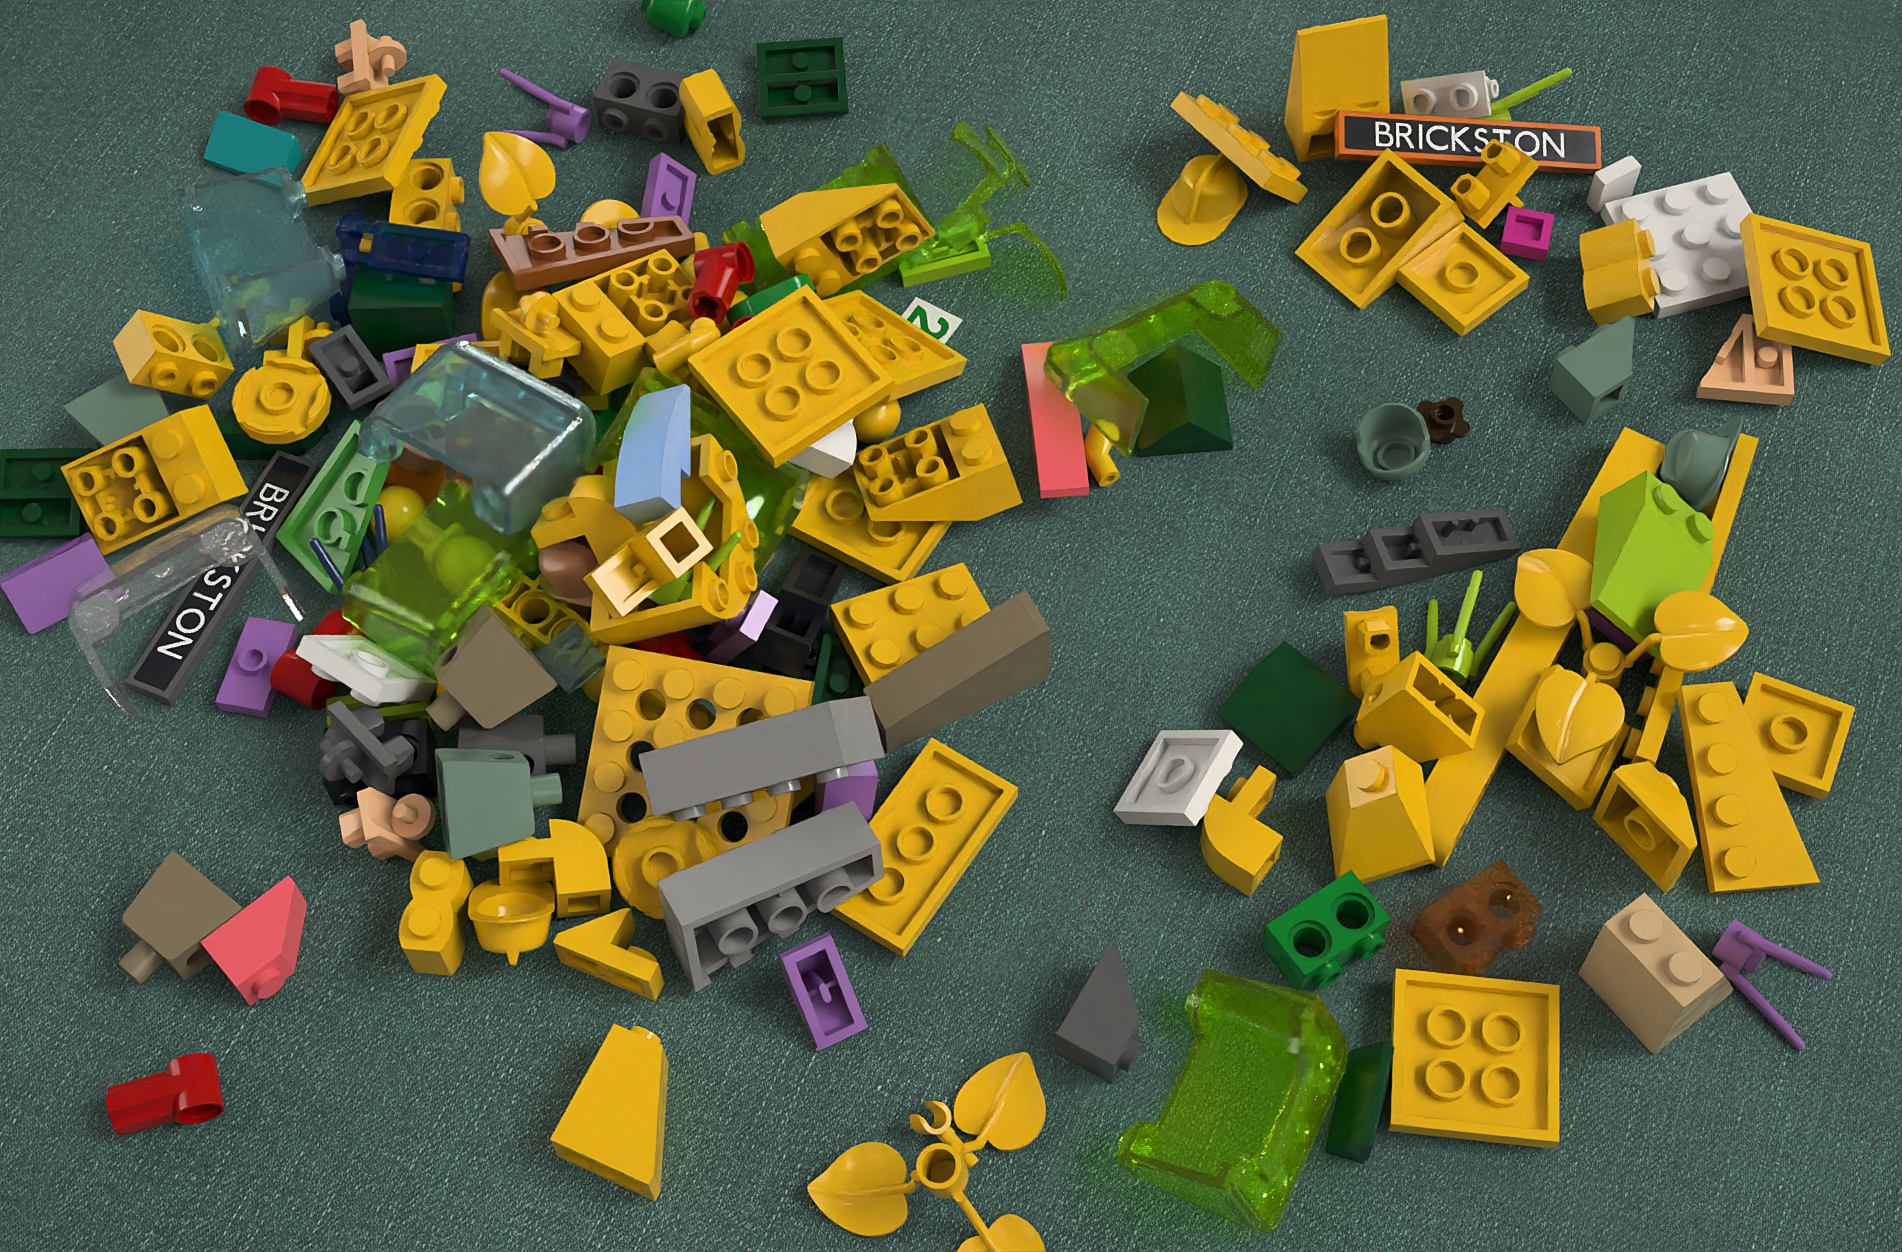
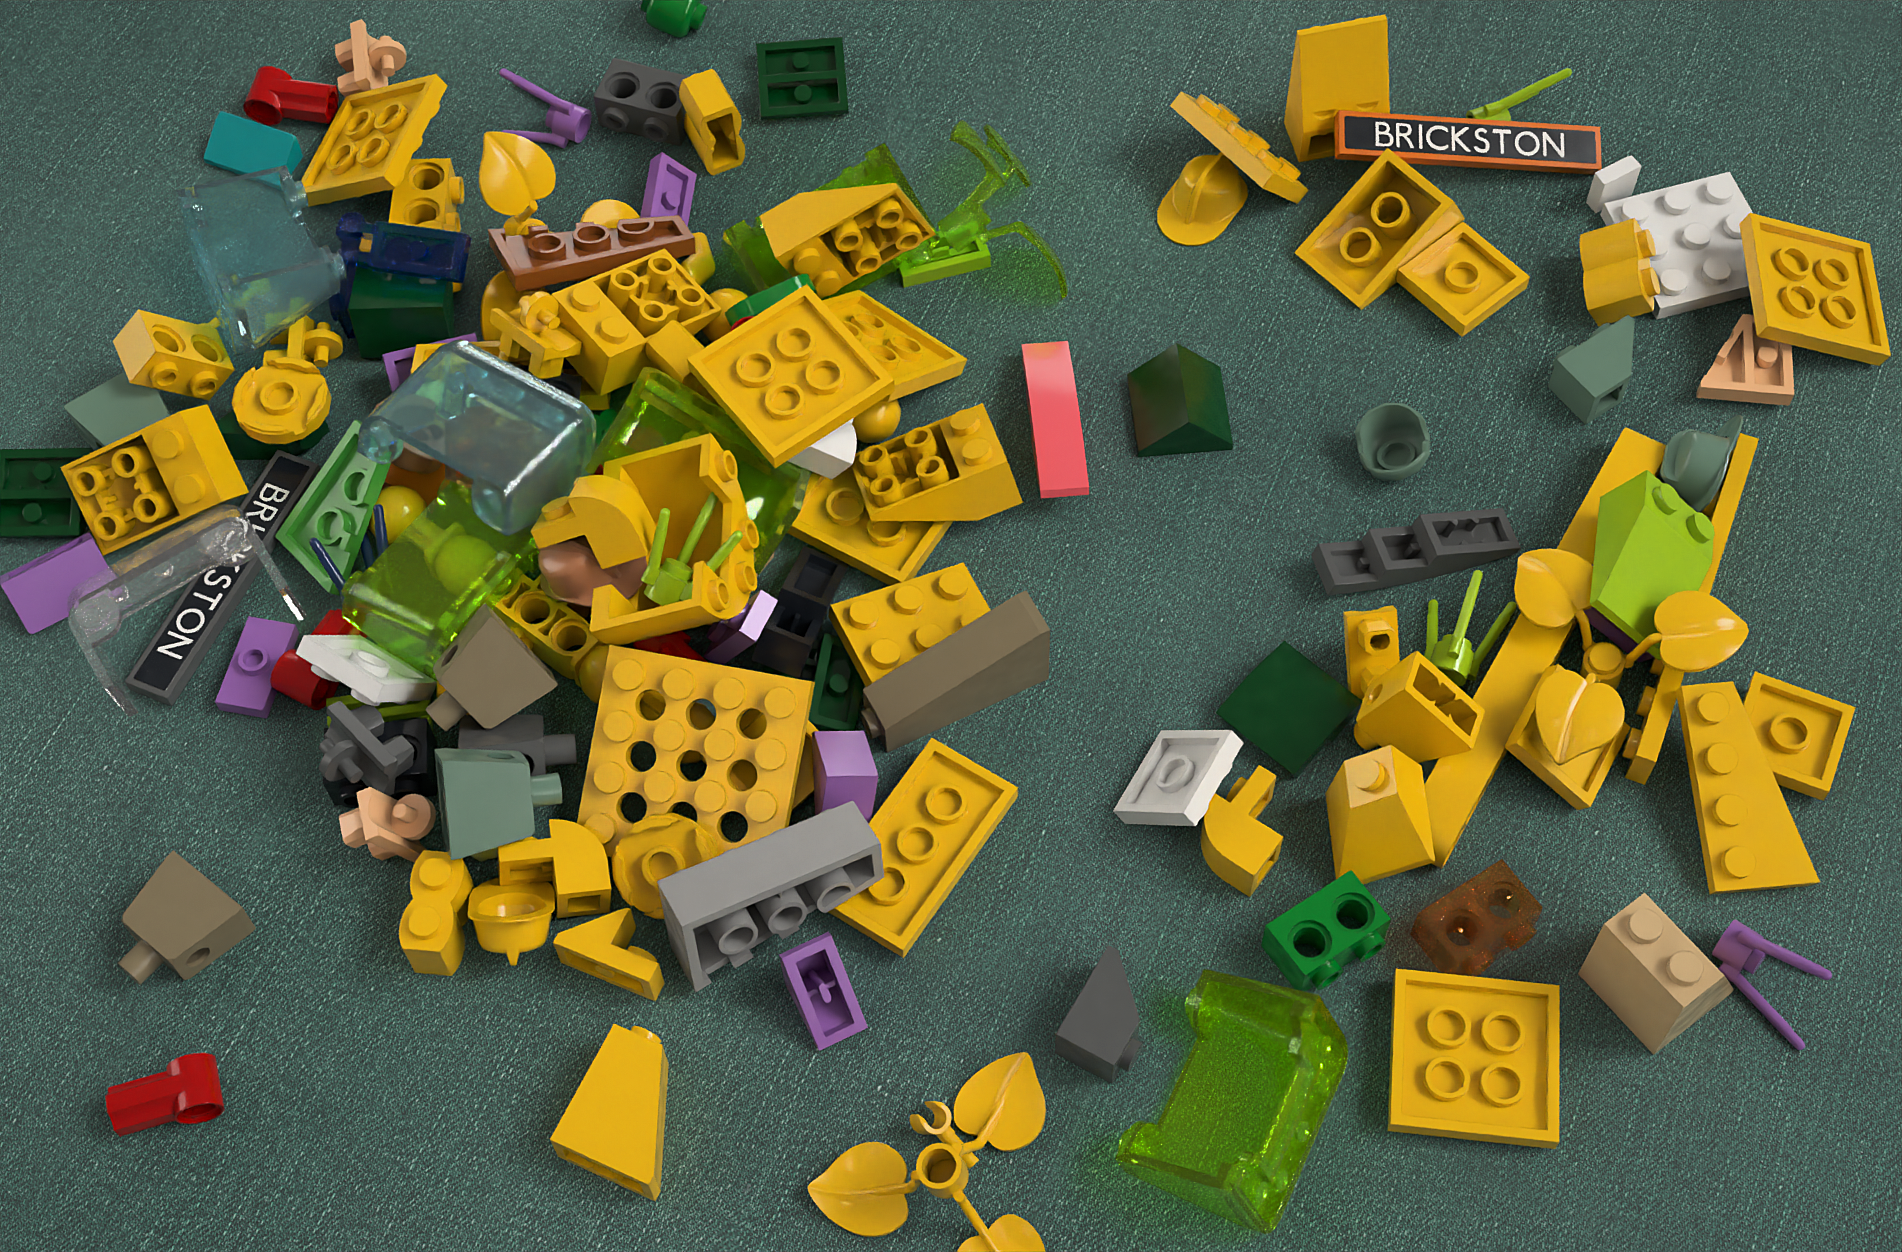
coral slope [200,875,307,1006] -> none
dark grey slope [308,324,394,412] -> none
clear light blue tile [536,621,607,695] -> none
yellow brick [583,506,714,621] -> none
light blue slope [614,384,691,525] -> none
light grey wedge [638,696,885,822] -> none
yellow arm [653,317,721,376] -> none
red piece [685,241,755,325] -> none
white sticker [901,297,963,344] -> none
clear neon green windscreen [1043,280,1284,457] -> none
yellow arm [1084,417,1123,487] -> none
dark green slope [1325,1041,1395,1164] -> none
white hinge [1400,70,1499,118] -> none
dark brown plate [1417,397,1470,444] -> none
yellow hips [1450,139,1540,230] -> none
dark pink plate [1499,206,1554,261] -> none
yellow slope [1592,761,1698,893] -> none

